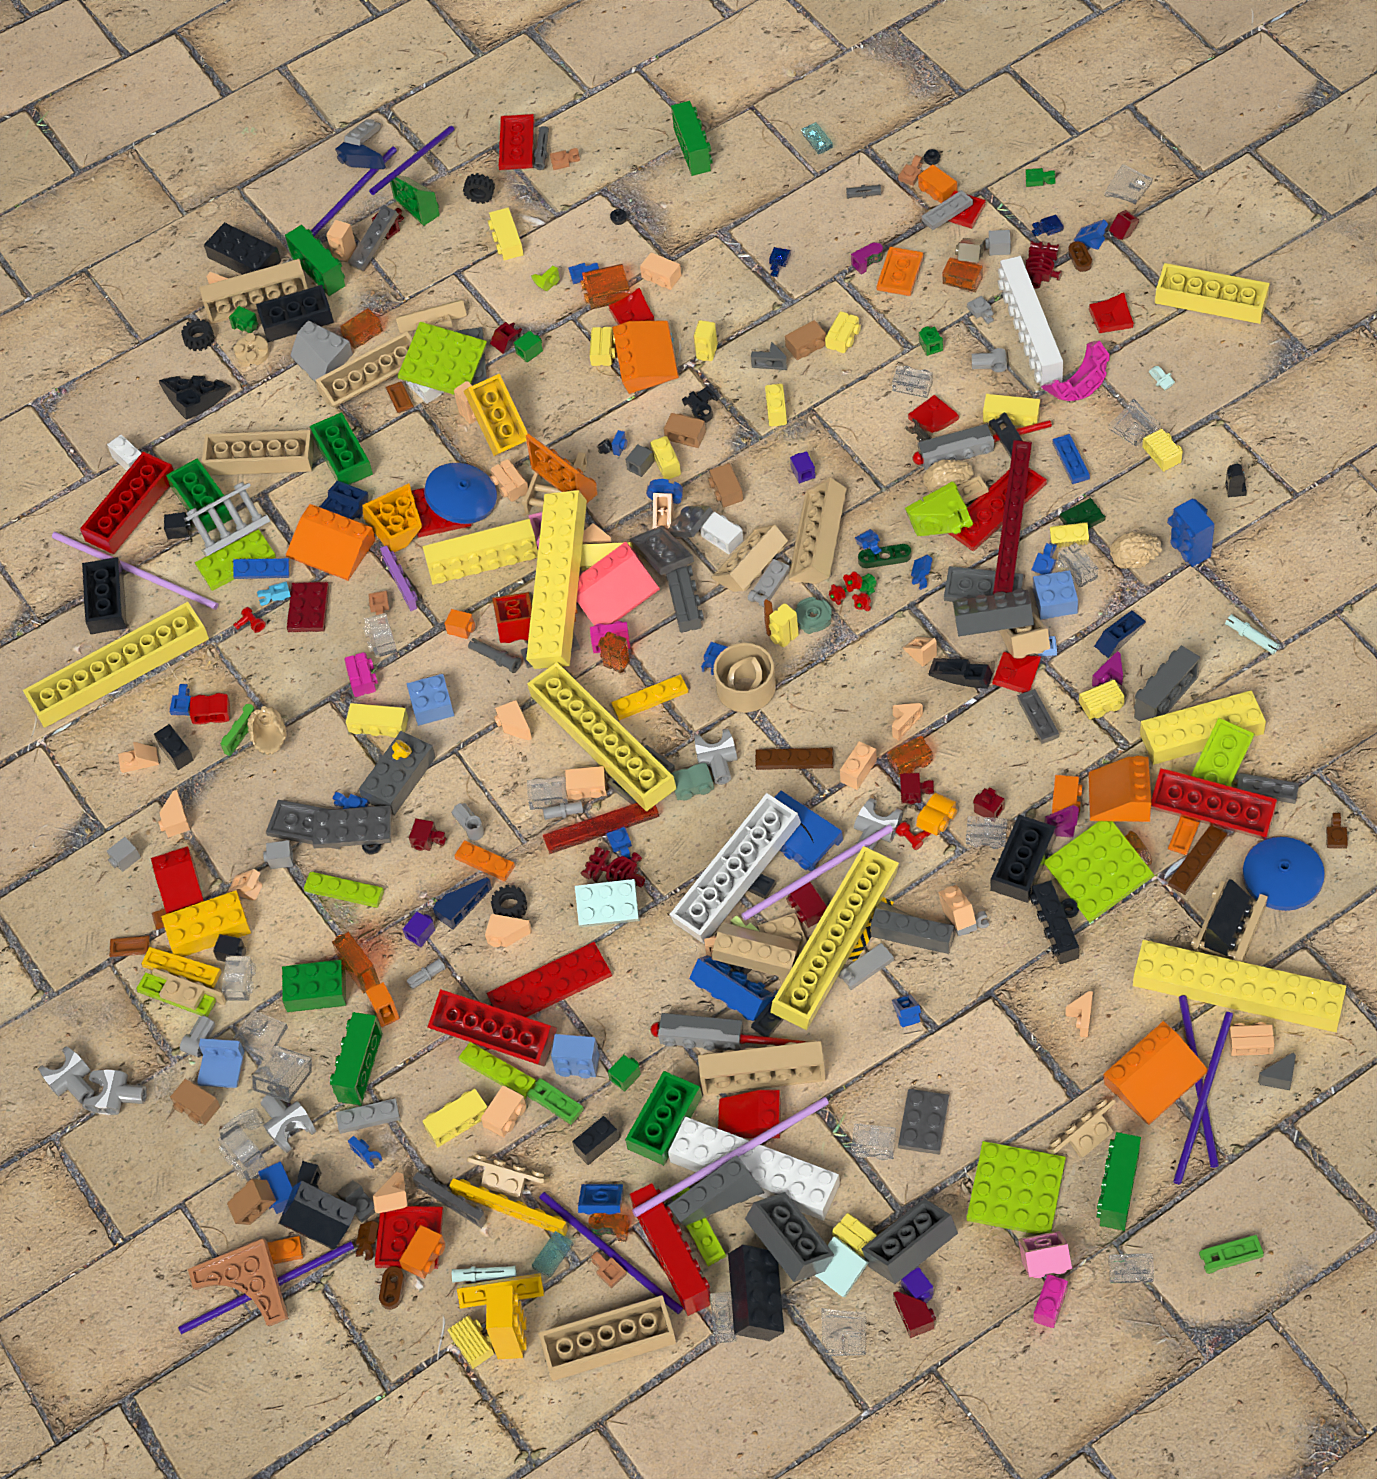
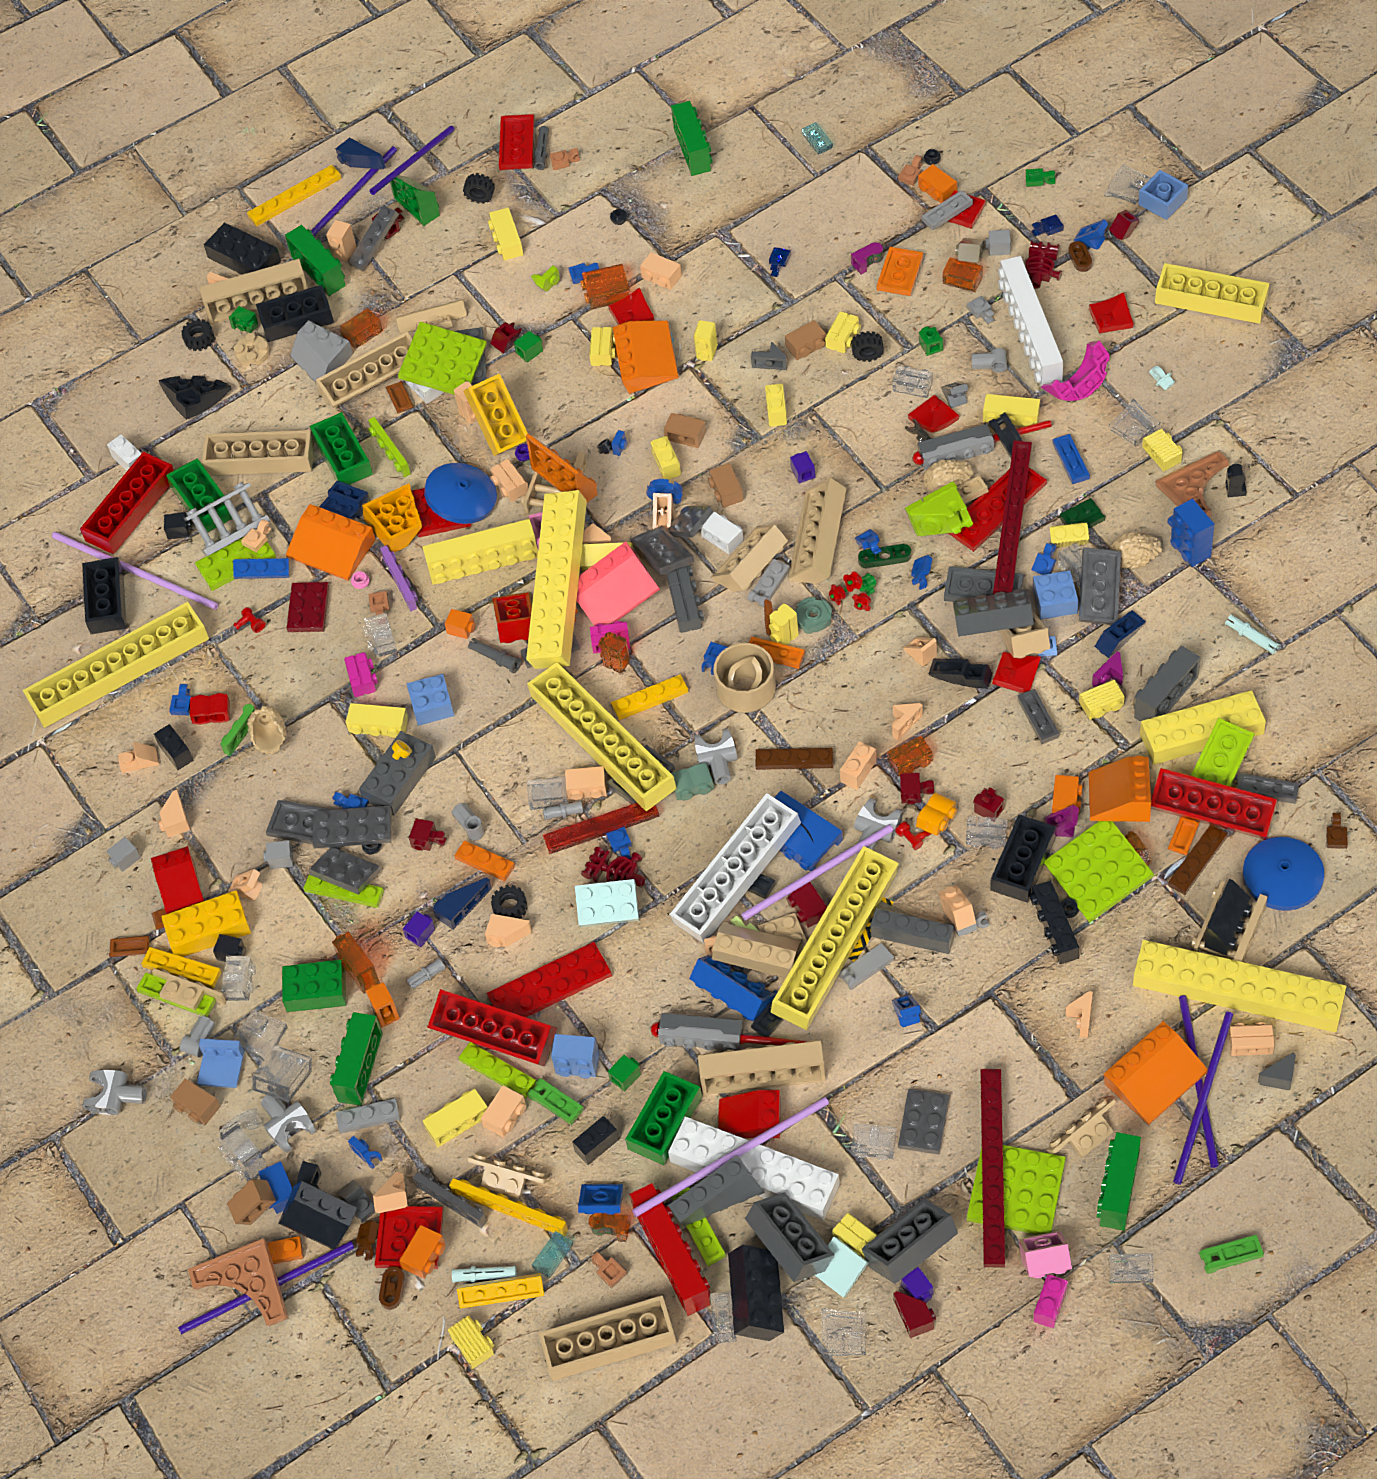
light grey connector [38,1046,94,1104] -> none
medium azure plate [257,582,291,606] -> none
light grey plate [344,119,381,146] -> none
yellow brick [486,1286,527,1359] -> none
light nougat slope [494,700,532,740] -> none
dark purple piece [539,1192,683,1314] -> none
dark grey brick [625,444,654,477] -> none
black piece [682,386,718,423] -> none
dark grey pin [846,184,881,199] -> none
none -> light nougat plate [241,519,271,553]
none -> yellow plate [247,165,342,227]
none -> flat silver plate [309,847,380,895]
none -> bright pink plate [351,571,370,589]
none -> lime plate [368,417,411,477]
none -> dark purple plate [515,444,530,461]
none -> orange plate [749,636,805,669]
none -> black tyre [851,331,884,362]
none -> slope [941,381,968,408]
none -> dark red plate [980,1069,1005,1268]
none -> flat silver plate [1079,547,1121,625]
none -> medium blue brick [1138,170,1188,220]
none -> nougat plate [1155,451,1229,517]

